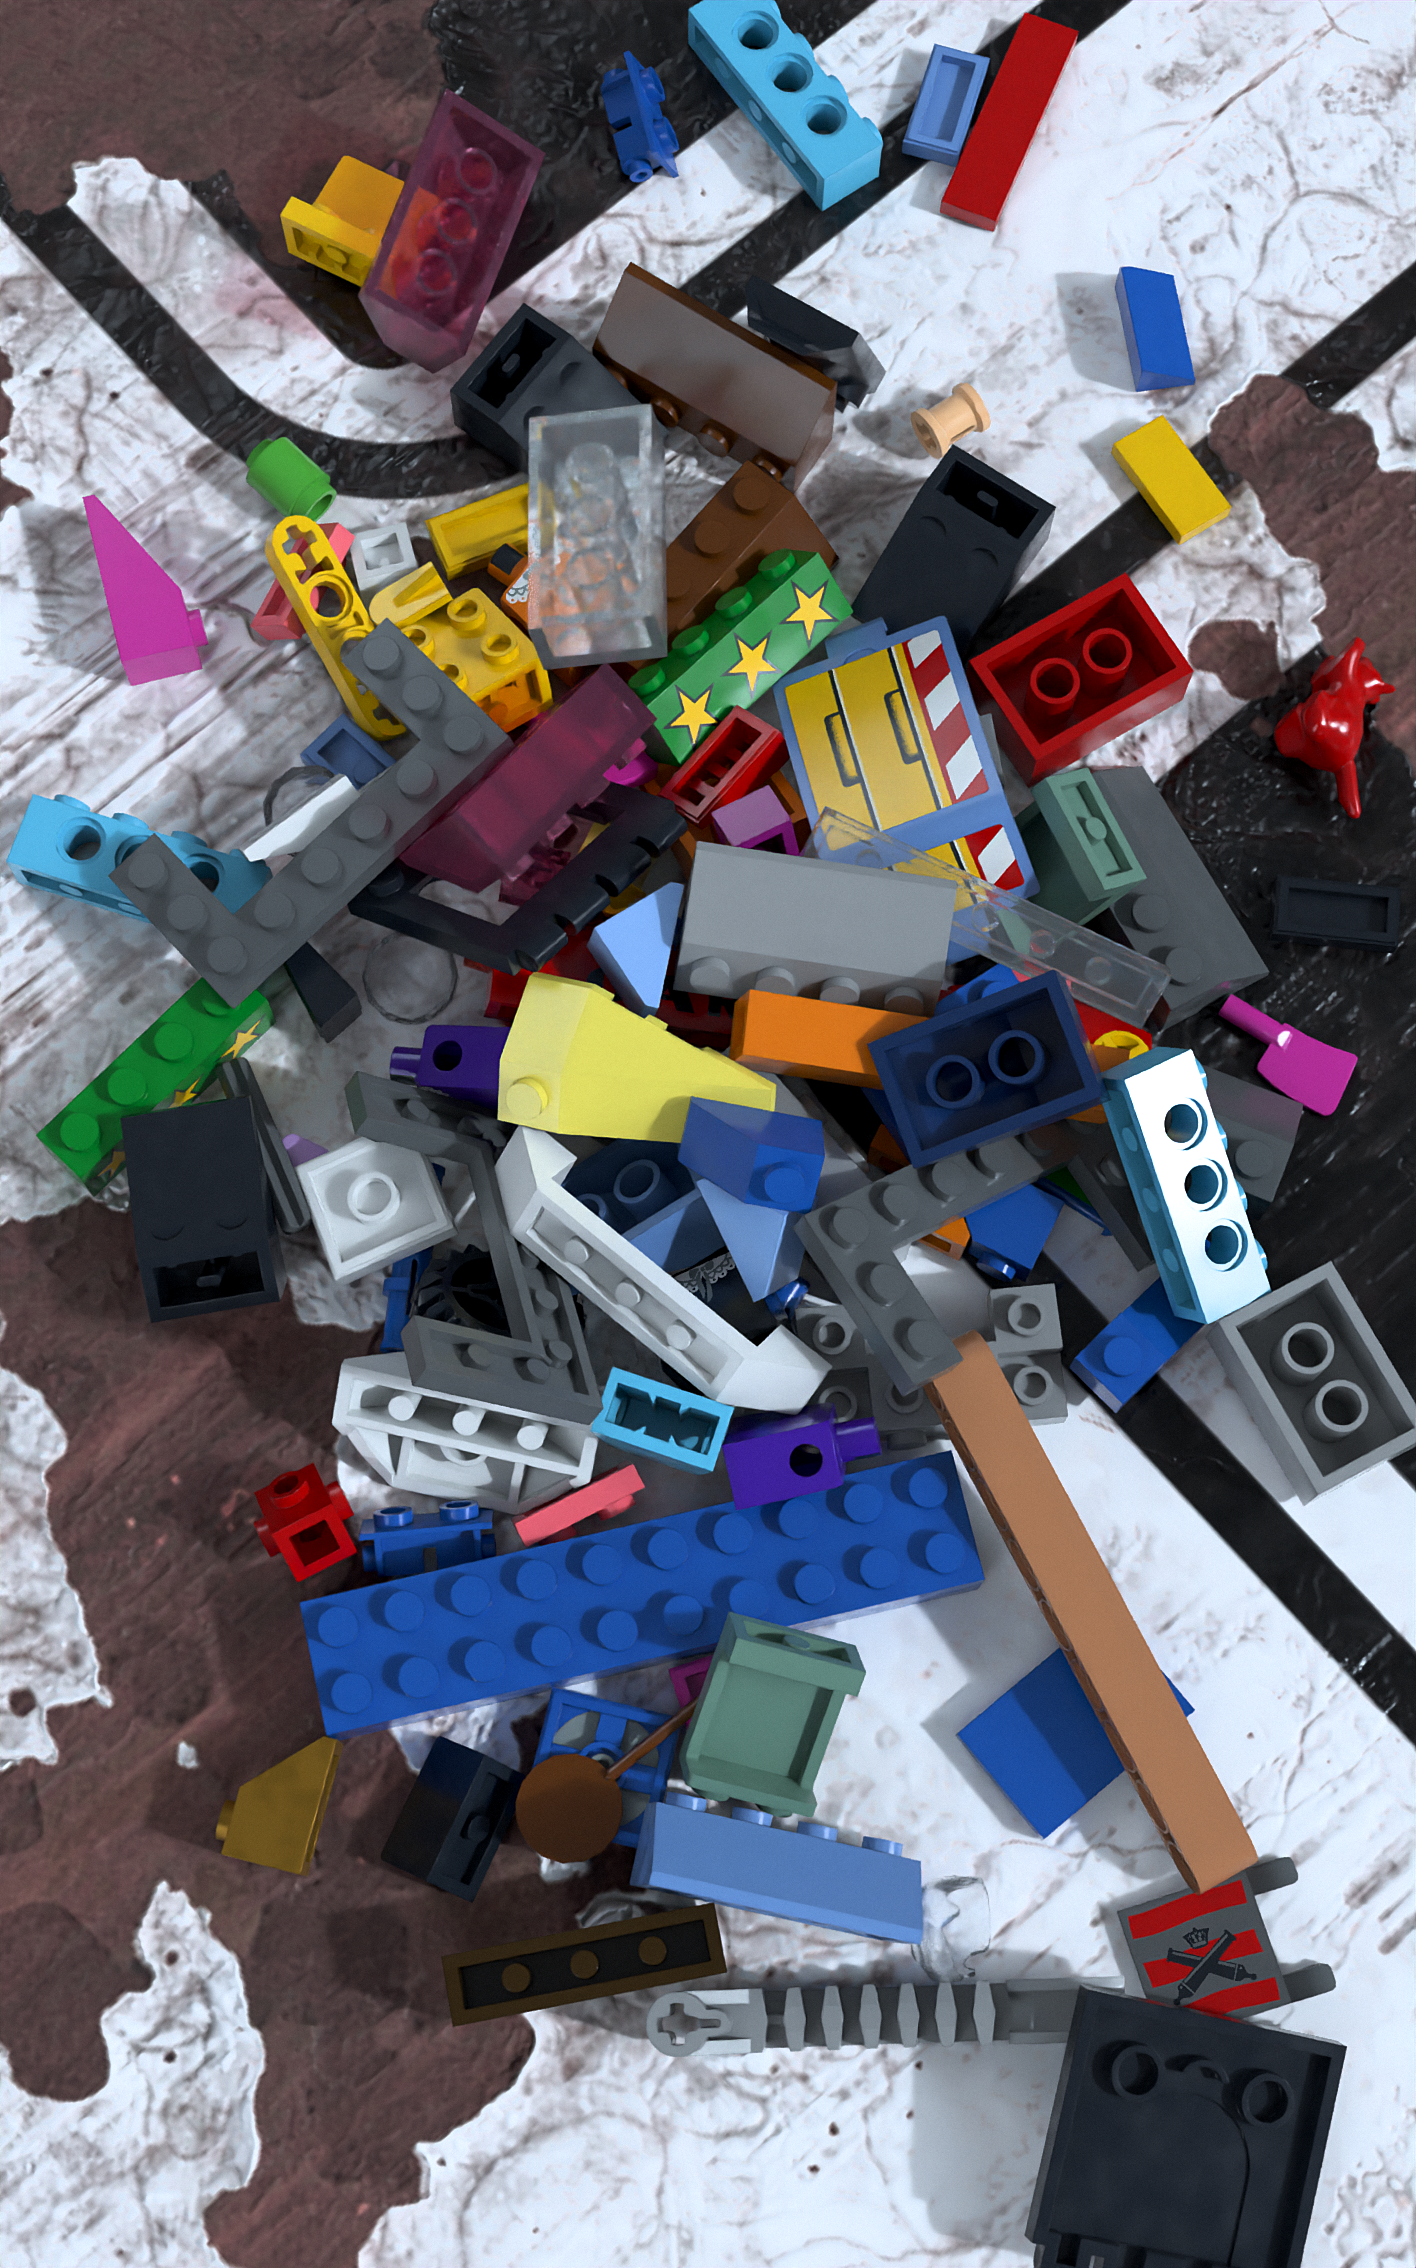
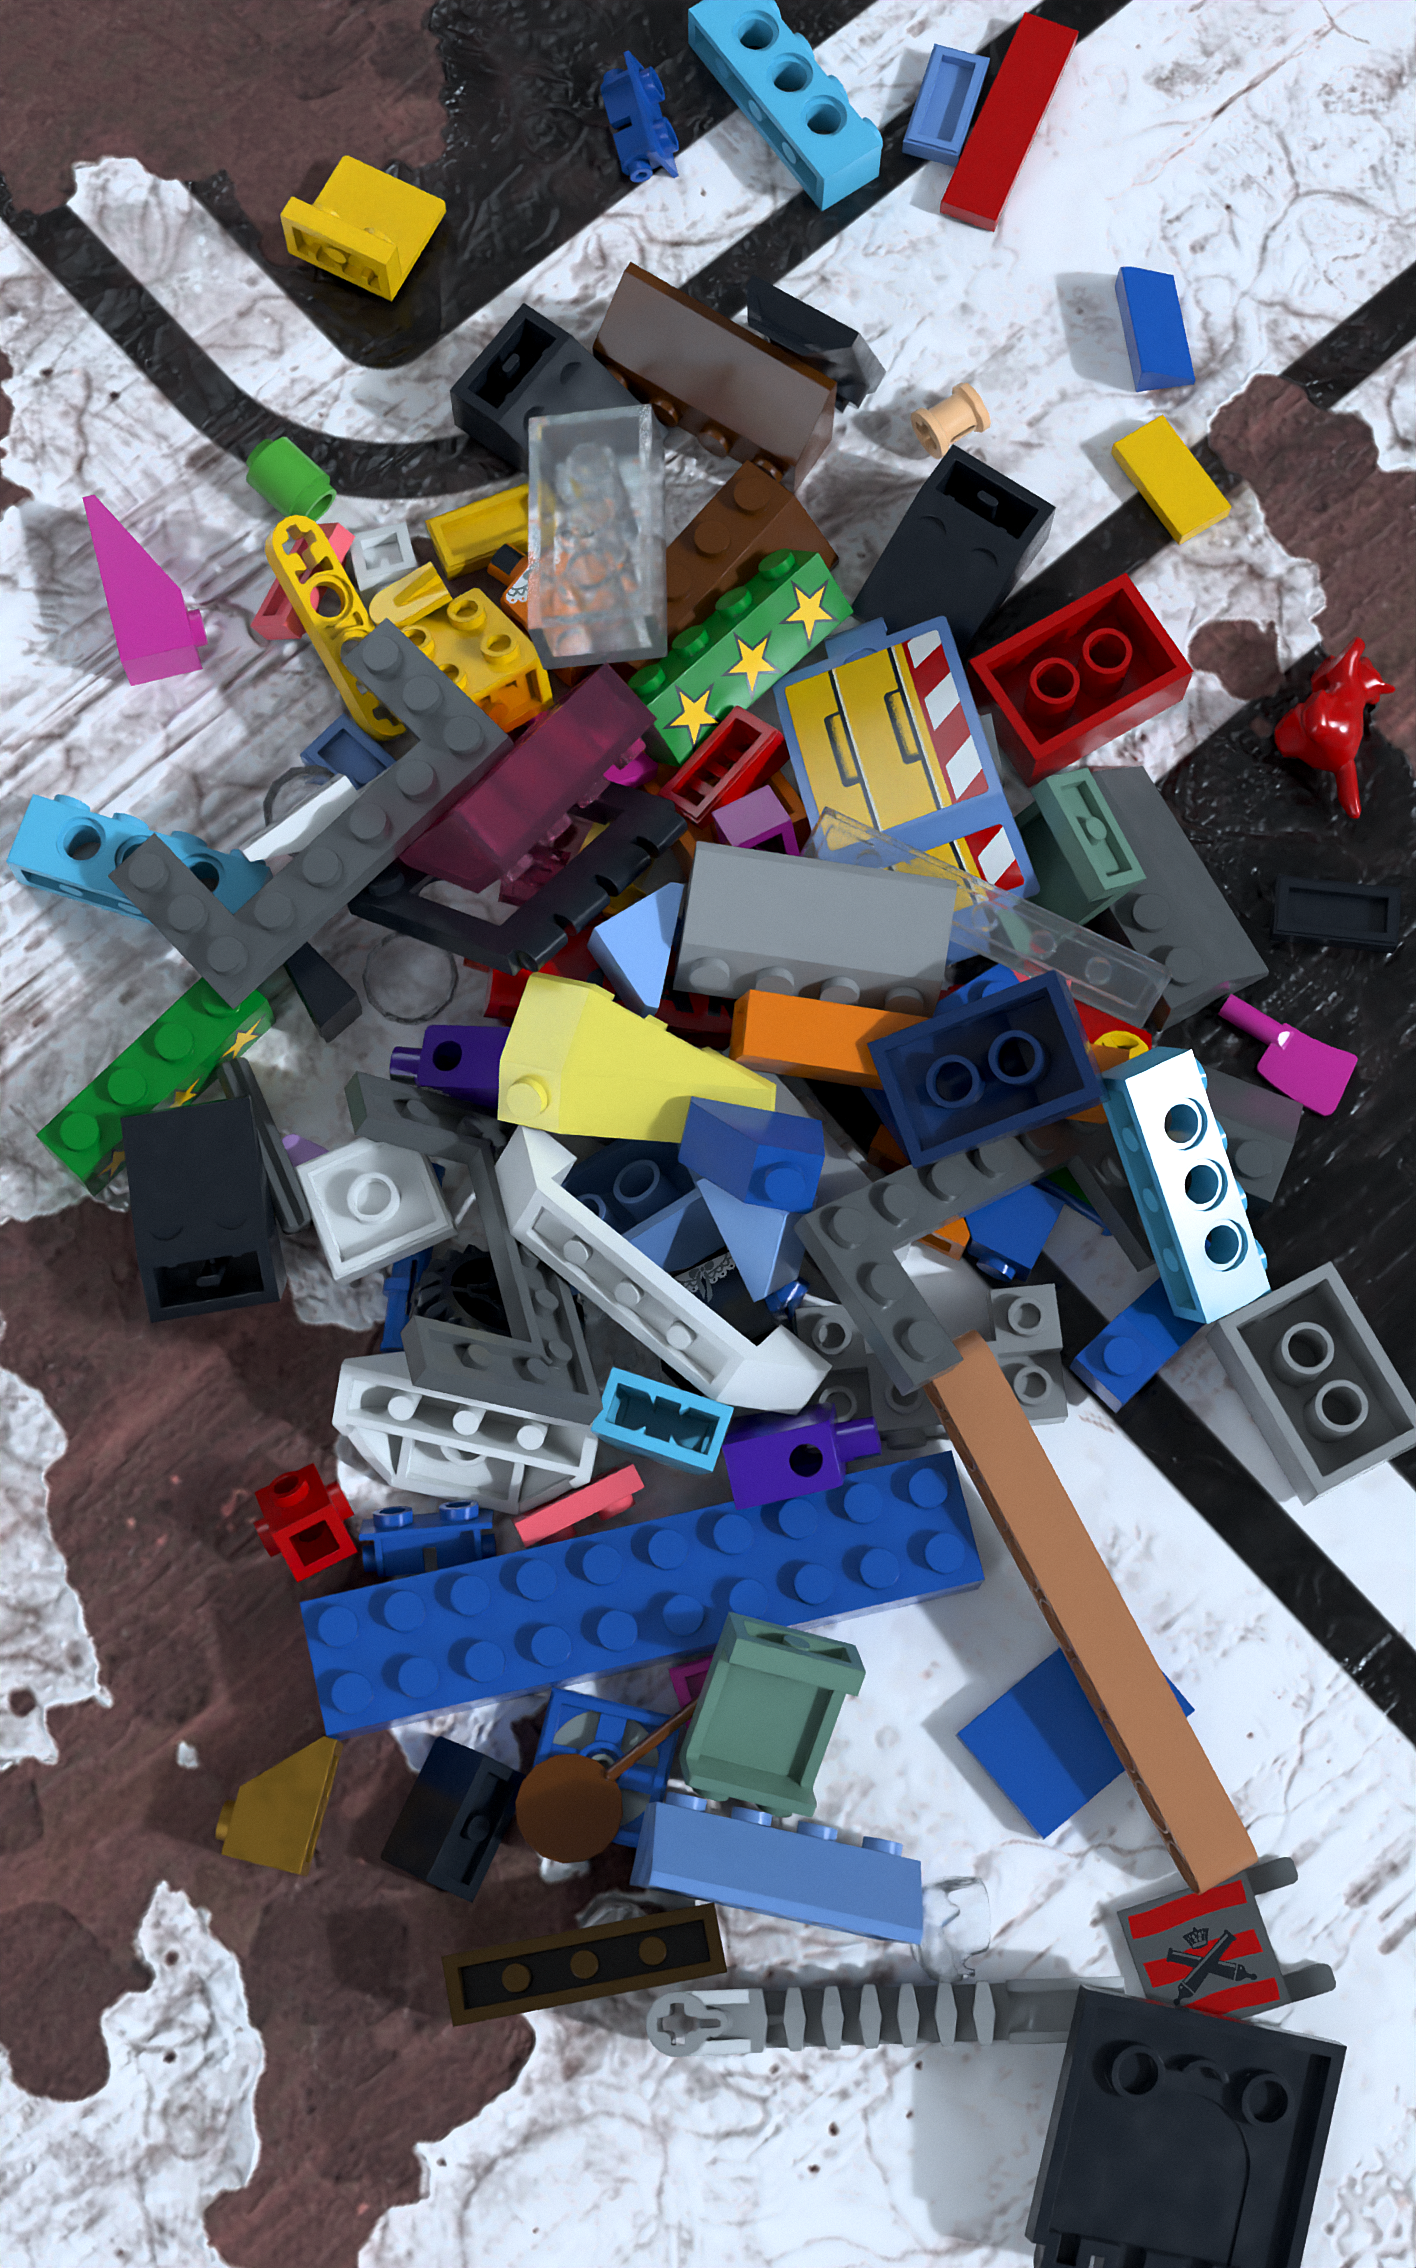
clear pink slope [358,88,546,374] -> none

